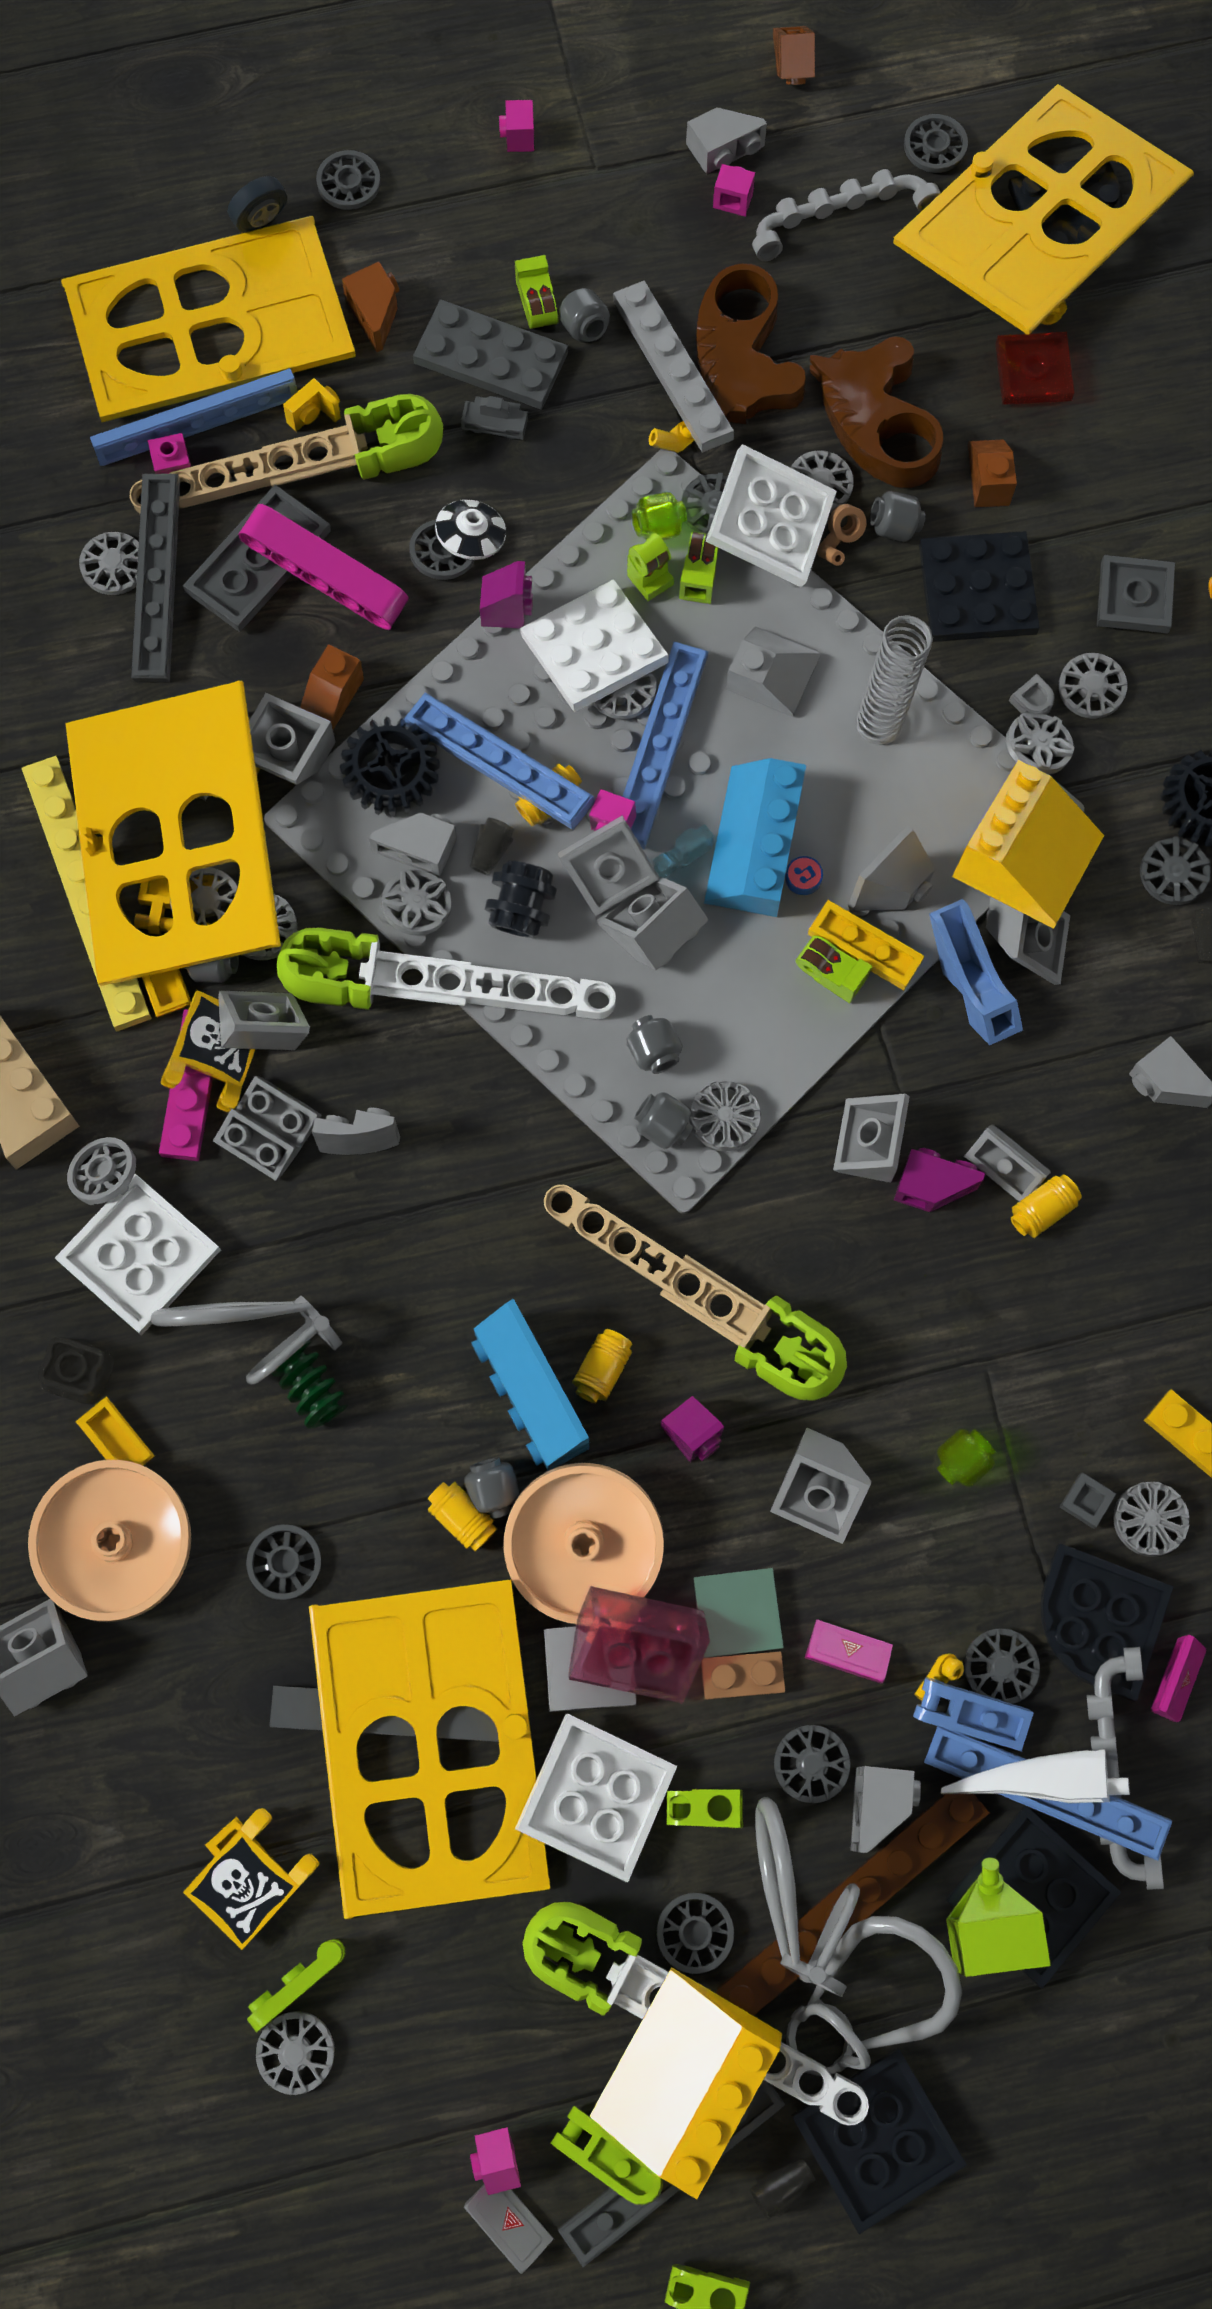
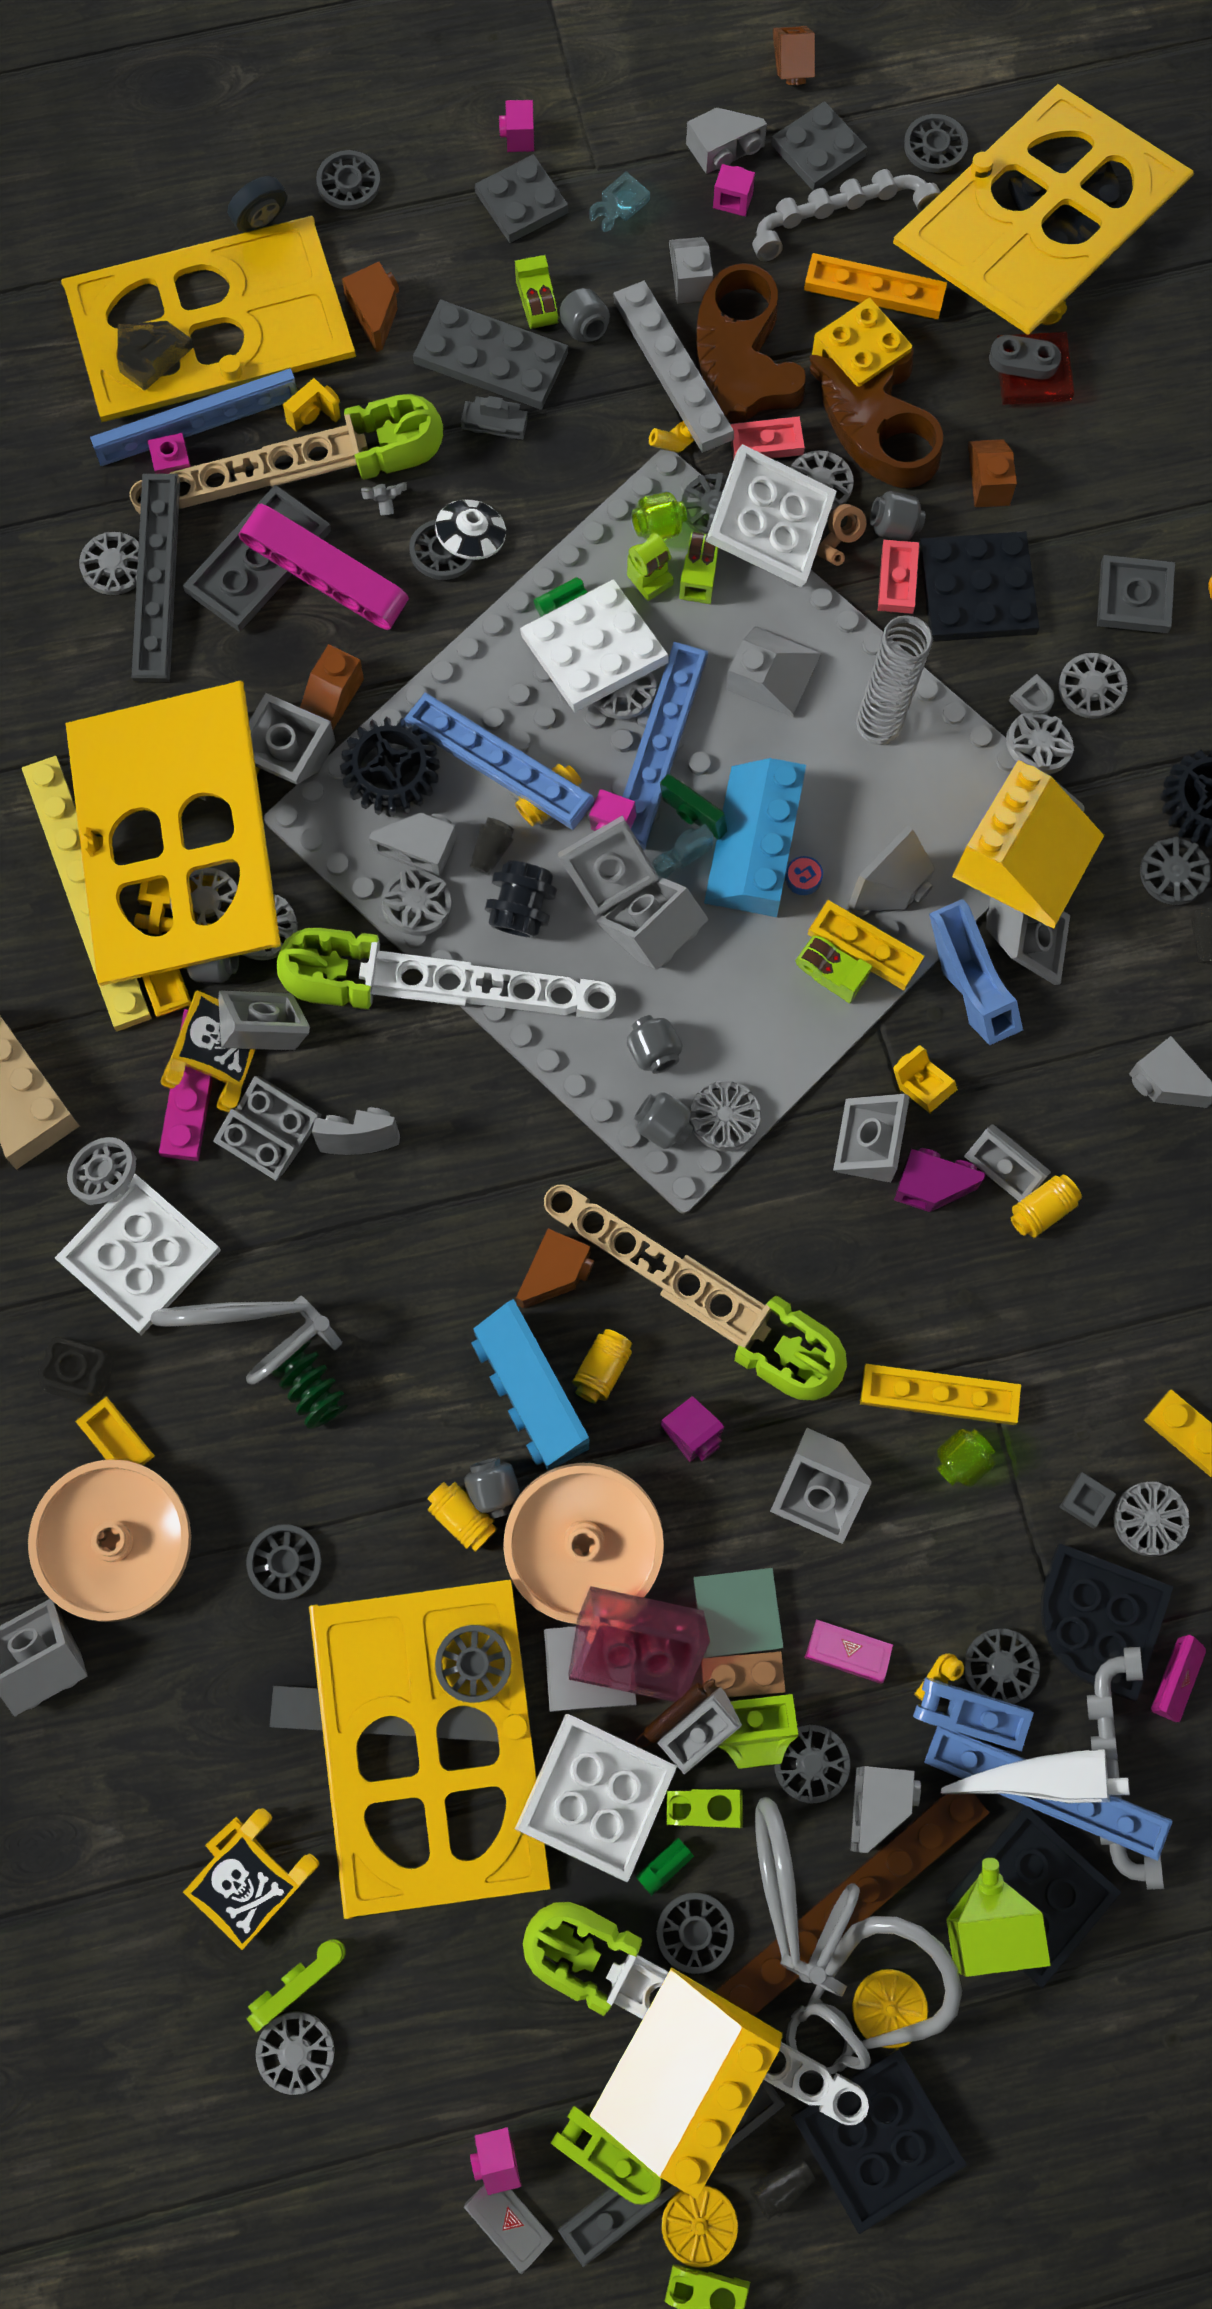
magenta slope [480,561,533,629] -> none
none -> clear smoke plate [118,321,194,391]
none -> light grey plant [361,482,407,515]
none -> dark grey wheel [435,1625,512,1703]
none -> dark grey plate [475,154,568,243]
none -> dark orange slope [516,1228,594,1308]
none -> green piece [534,577,587,617]
none -> clear light blue plate [589,171,650,232]
none -> reddish brown piece [635,1679,715,1747]
none -> green piece [636,1838,694,1896]
none -> light grey slope [657,1687,742,1774]
none -> dark green plate [660,774,727,840]
none -> yellow wheel [661,2185,738,2268]
none -> light grey slope [669,237,713,304]
none -> lime slope [717,1694,798,1769]
none -> coral plate [730,416,805,459]
none -> dark grey plate [771,101,867,191]
none -> light orange plate [804,253,947,319]
none -> yellow bracket [812,297,912,387]
none -> yellow wheel [852,1969,928,2048]
none -> yellow plate [860,1364,1021,1425]
none -> coral plate [877,540,919,614]
none -> yellow bracket [893,1045,958,1113]
none -> dark grey plate [989,335,1061,379]

